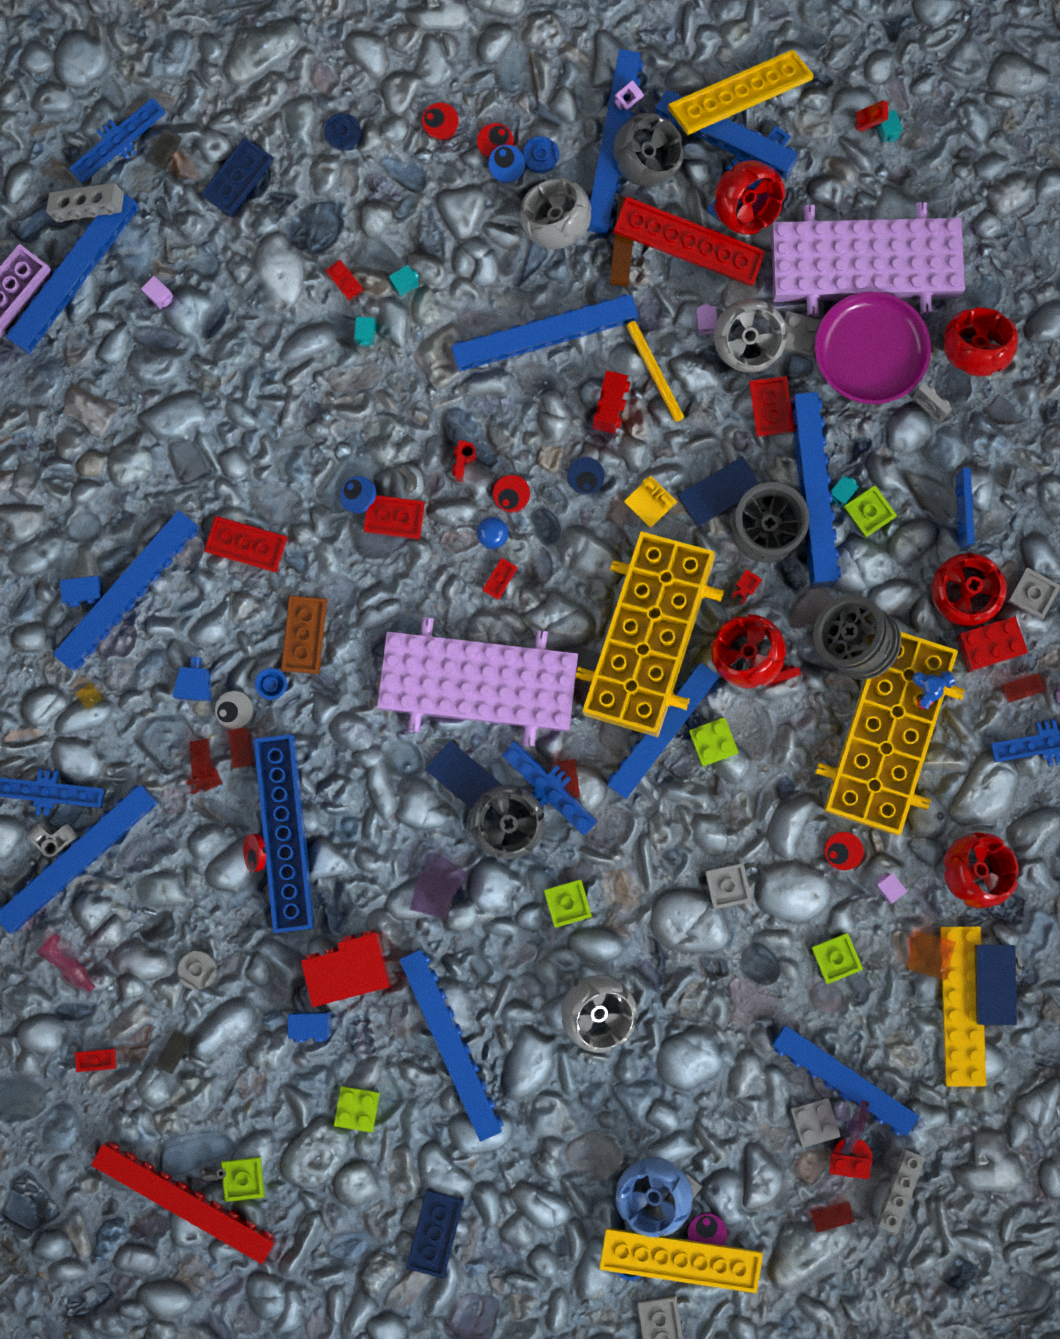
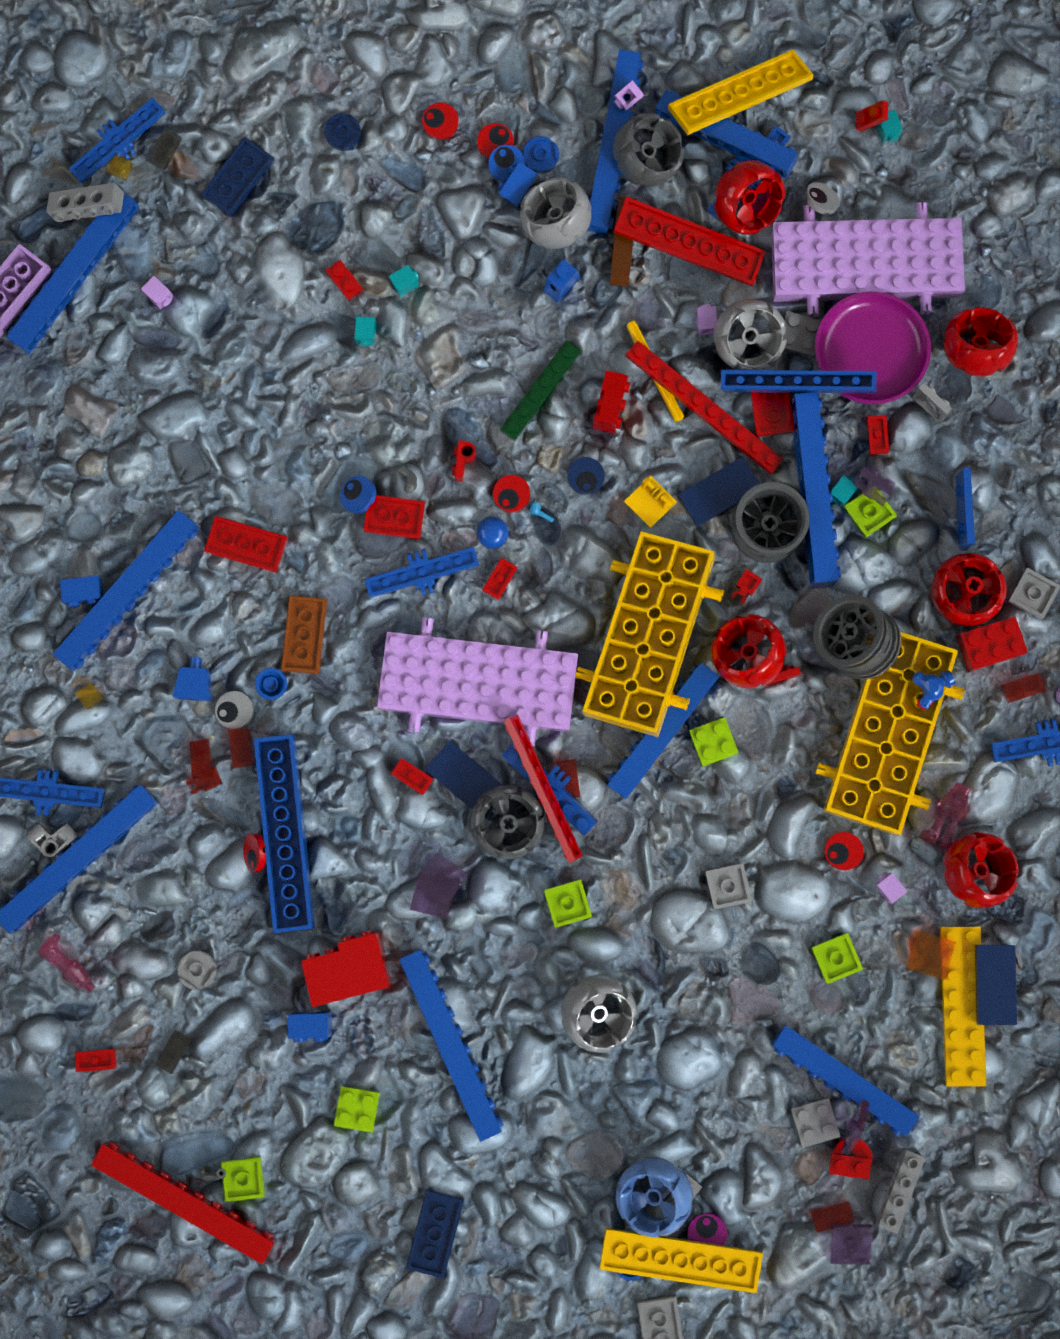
blue brick [451,294,638,372] -> none
none -> clear yellow plate [108,155,133,181]
none -> blue hinge [364,547,480,598]
none -> red plate [391,758,434,795]
none -> blue brick [498,162,538,208]
none -> dark green plate [500,340,581,441]
none -> red plate [504,715,583,863]
none -> dark azure hand [529,502,554,522]
none -> blue torso [543,259,581,303]
none -> red plate [625,340,784,475]
none -> blue brick [721,370,877,393]
none -> light grey tile [804,182,840,215]
none -> clear purple plate [830,1224,873,1265]
none -> clear purple plate [852,465,897,506]
none -> red plate [866,415,889,455]
none -> clear pink piece [919,782,970,852]

